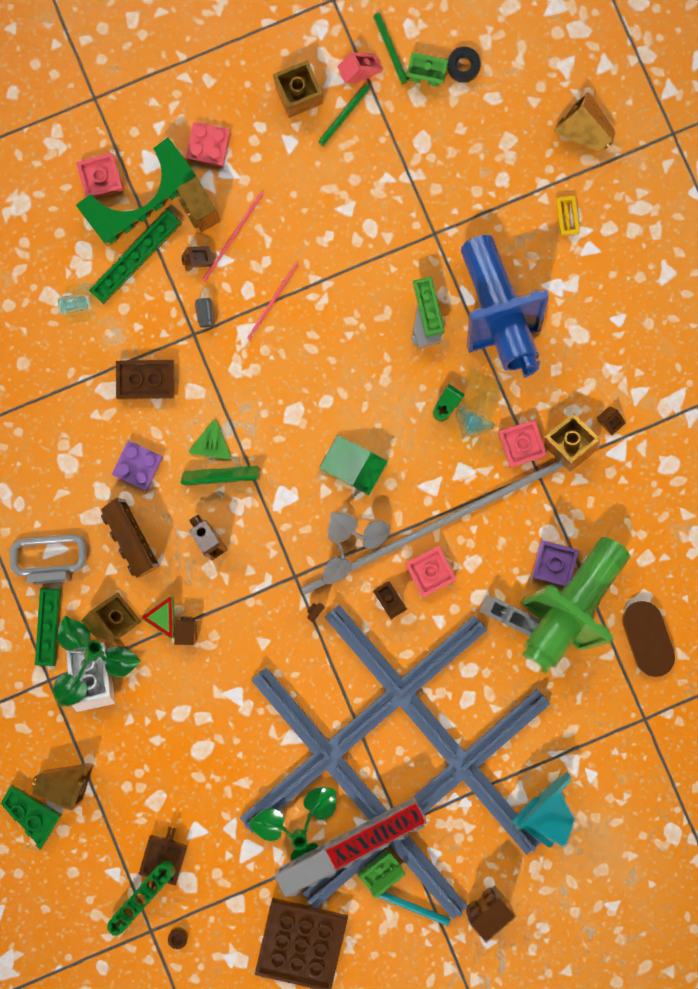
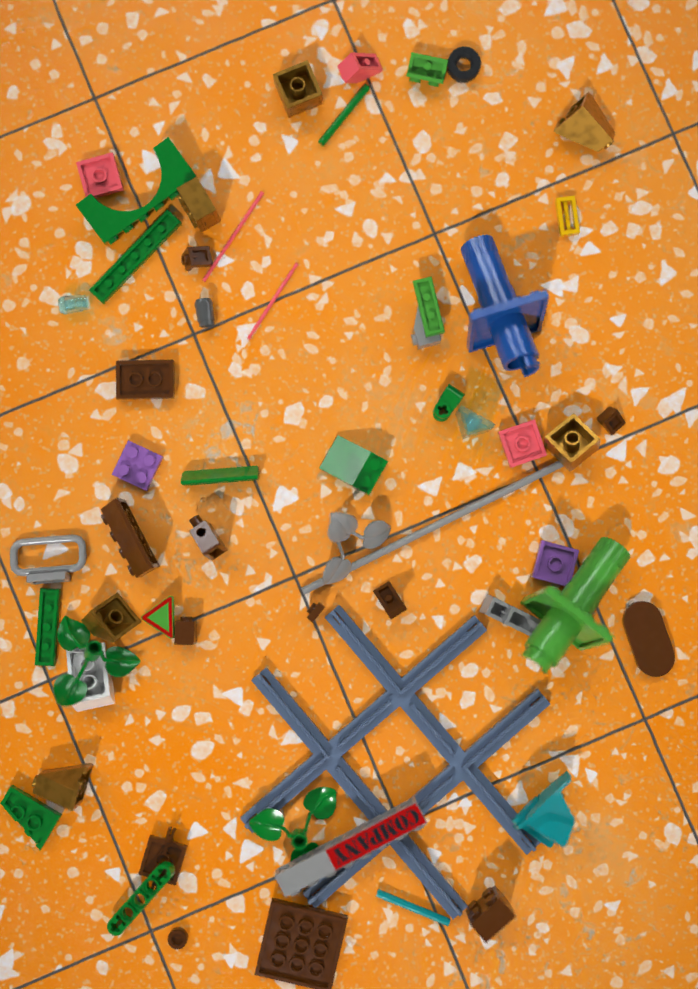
coral plate [186,122,231,168] -> none
bright green piece [189,420,231,459] -> none
bright green bracket [357,849,406,899] -> none
green bar [373,13,408,85] -> none
coral plate [405,546,457,598] -> none

